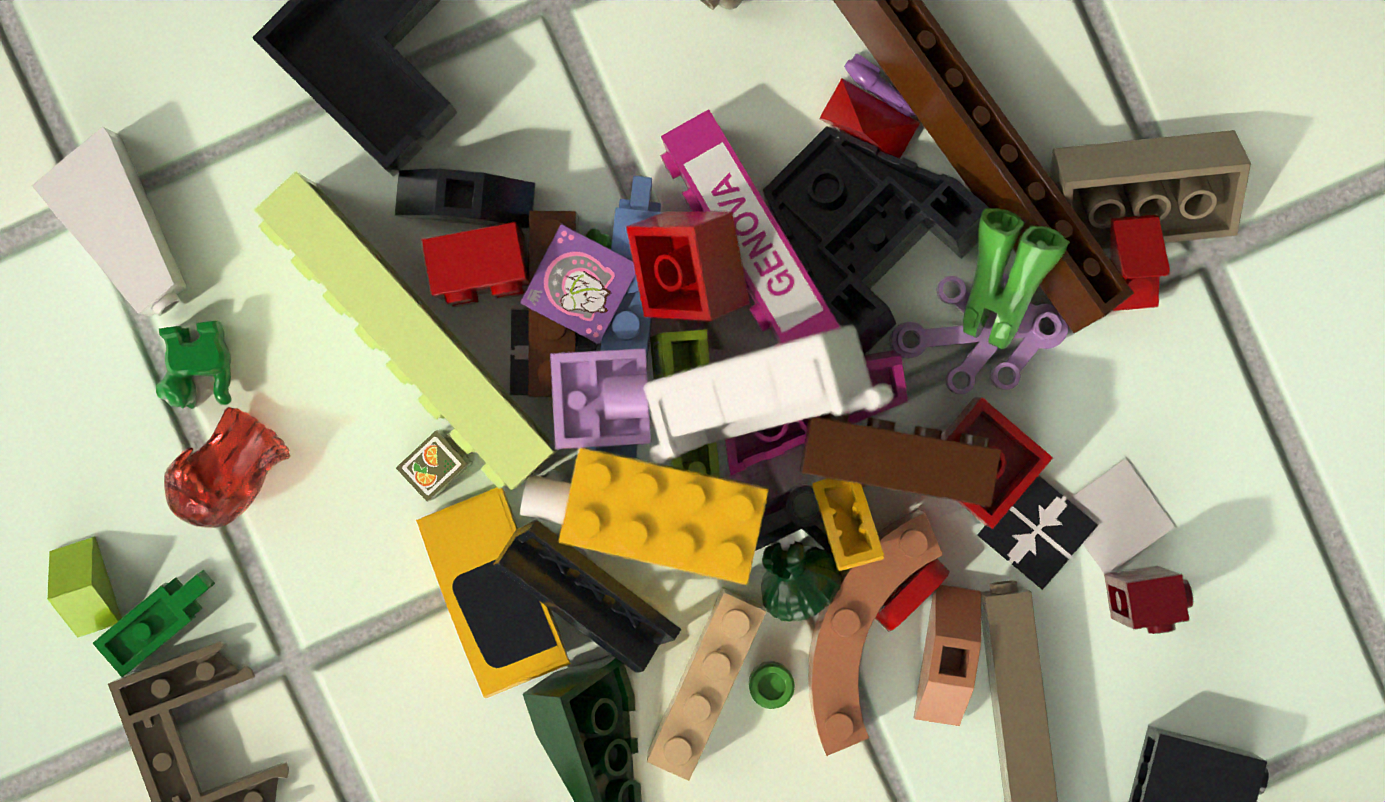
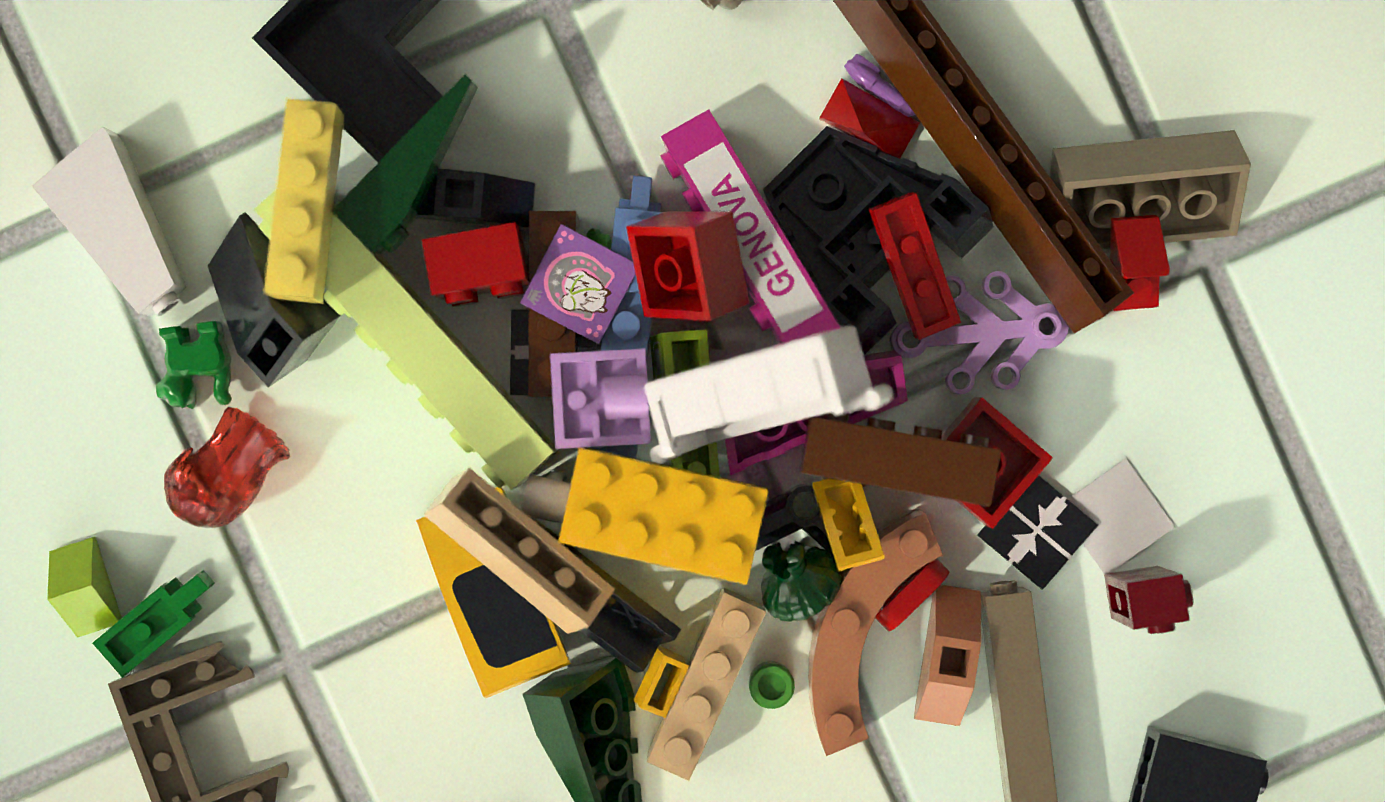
brick [396,430,473,502] -> none
bright green piece [963,208,1069,349] -> none
none -> black slope [208,212,341,388]
none -> light yellow brick [264,98,345,304]
none -> dark green wedge [331,74,478,254]
none -> tan brick [424,467,615,634]
none -> yellow piece [634,645,690,718]
none -> red plate [869,192,962,340]

